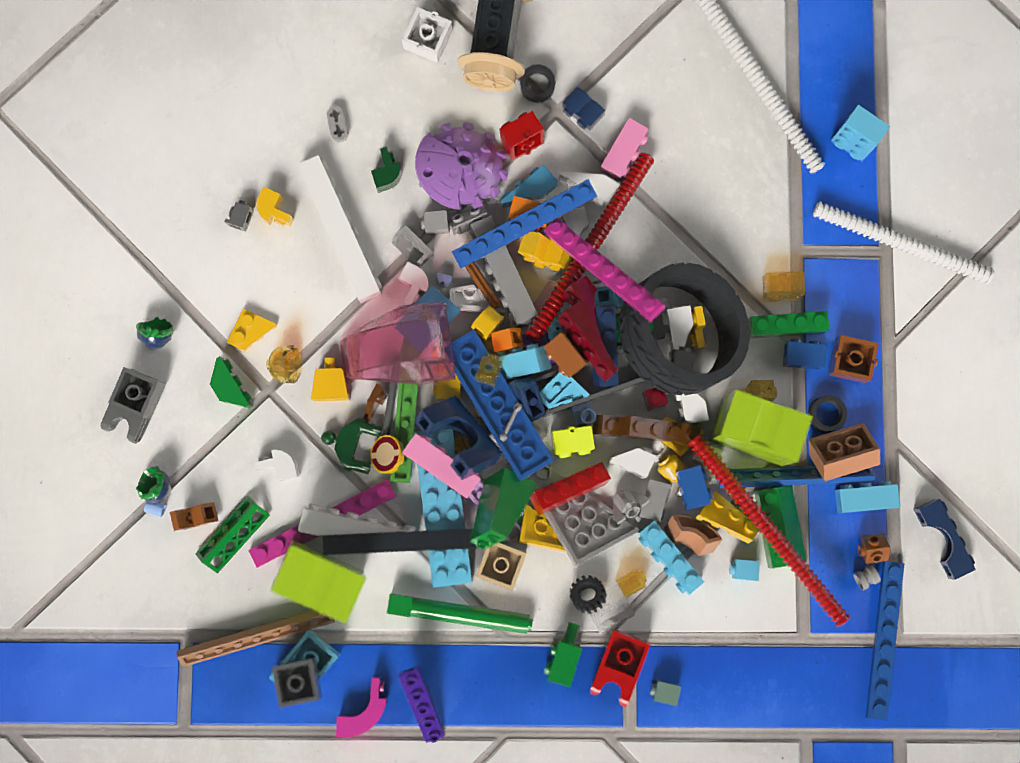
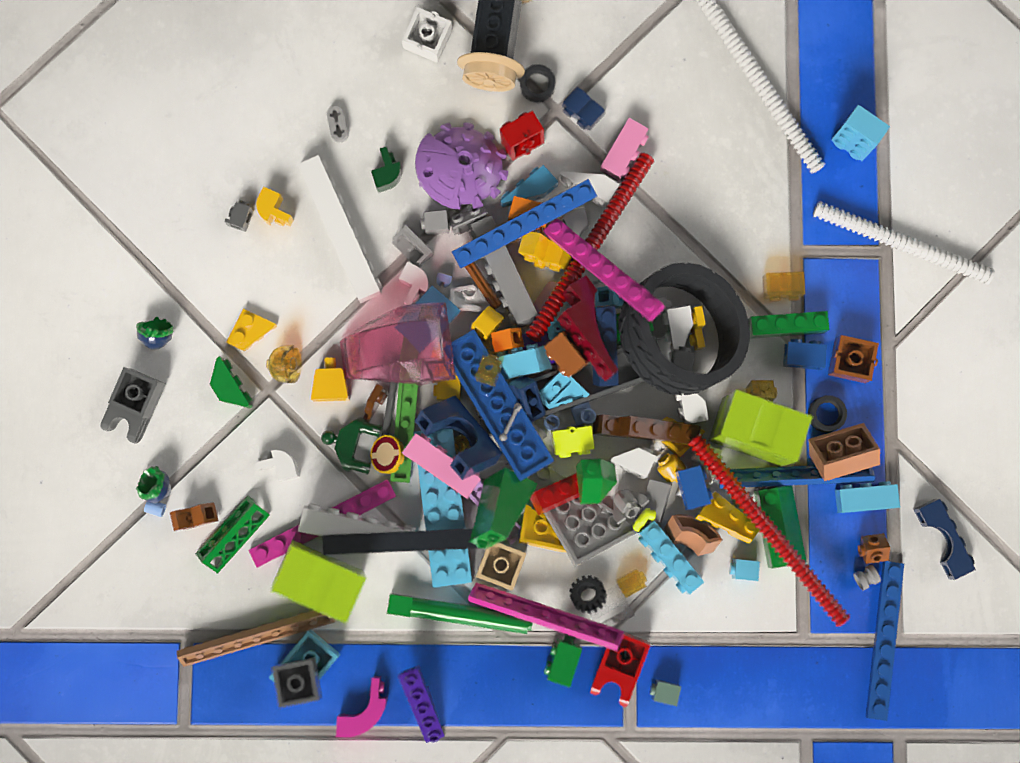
dark red brick [642,387,669,411] -> none
none -> dark pink plate [468,582,624,651]
none -> light blue hinge [543,415,560,431]
none -> green slope [576,459,617,504]
none -> neon yellow arm [633,508,656,532]

